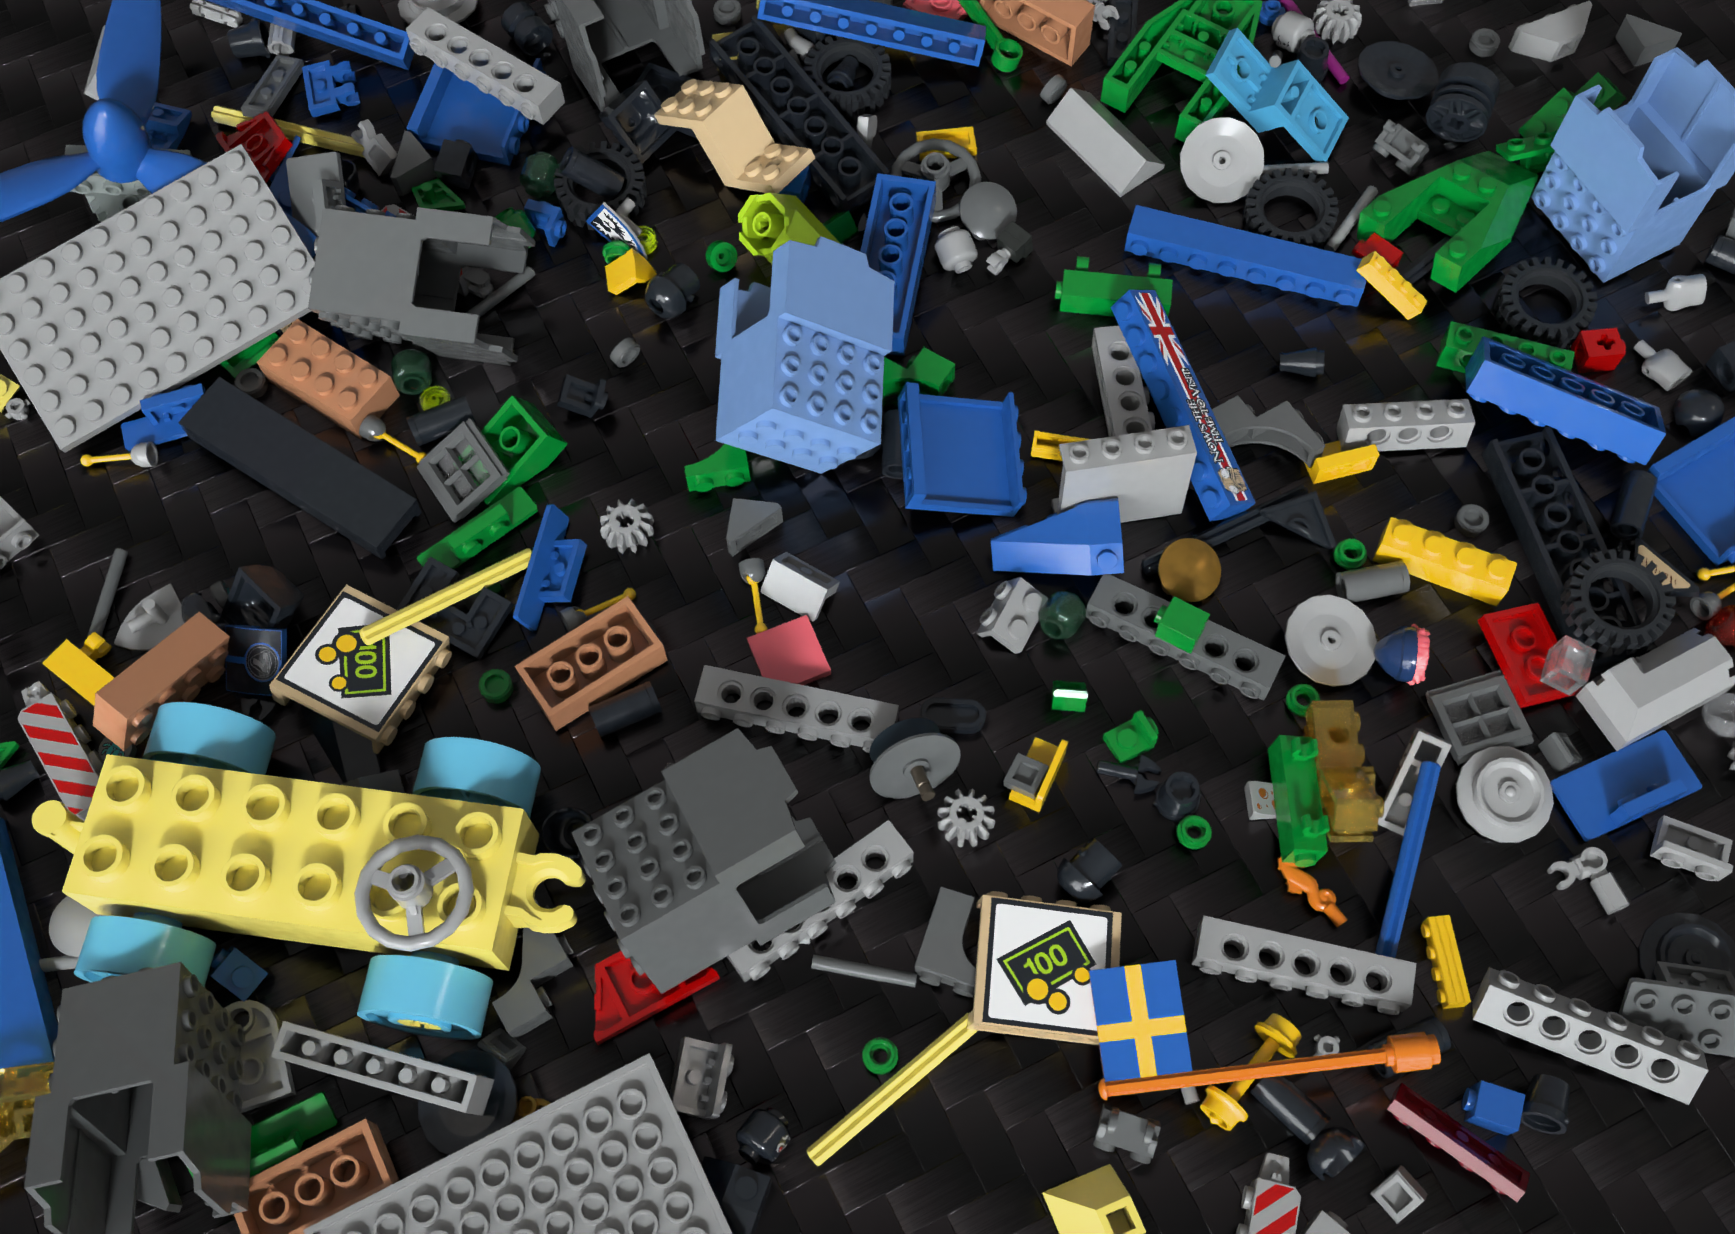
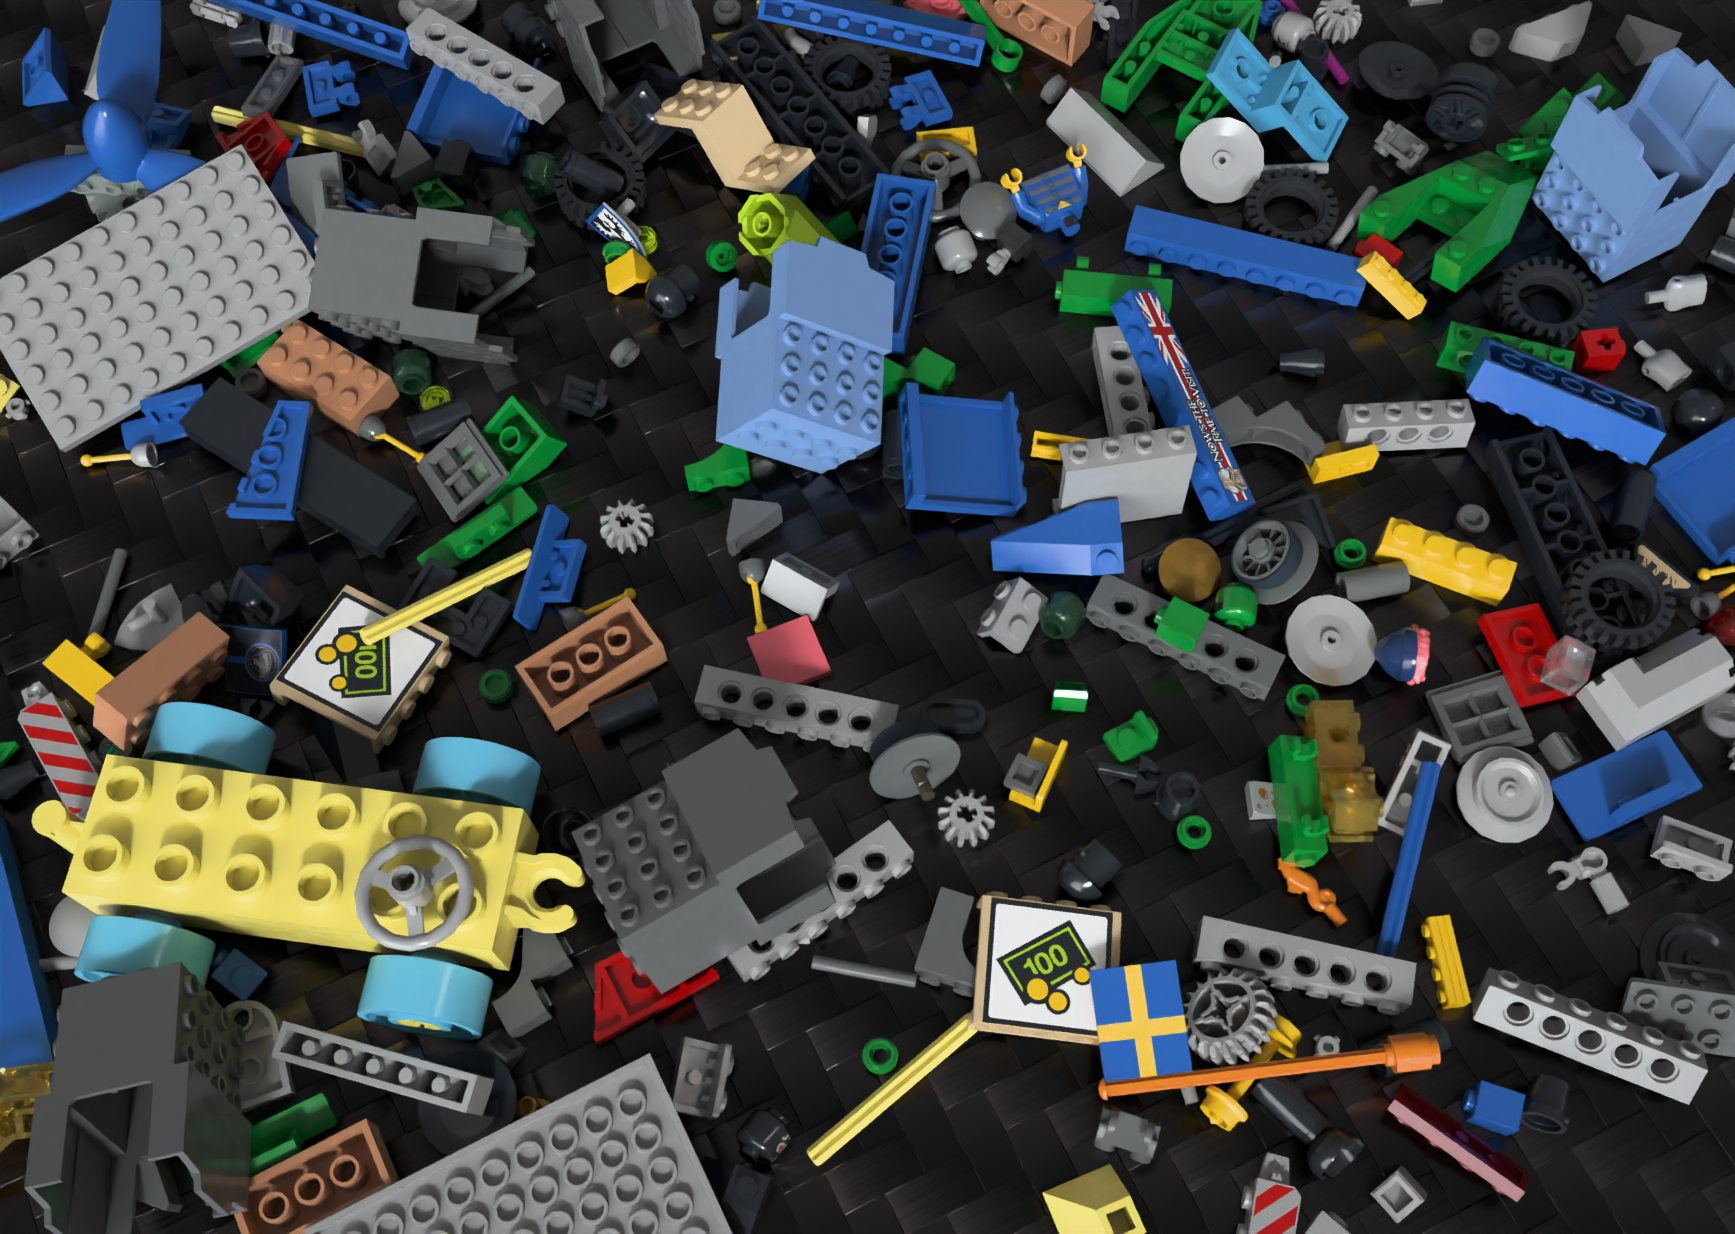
blue bracket [524,199,567,247] -> none
none -> blue slope [22,28,68,106]
none -> blue wing [226,400,313,521]
none -> blue plate [888,70,953,130]
none -> blue torso [1001,143,1089,236]
none -> light grey gear [1183,968,1278,1067]
none -> green head [1214,582,1258,633]
none -> dark grey piece [1231,518,1319,605]

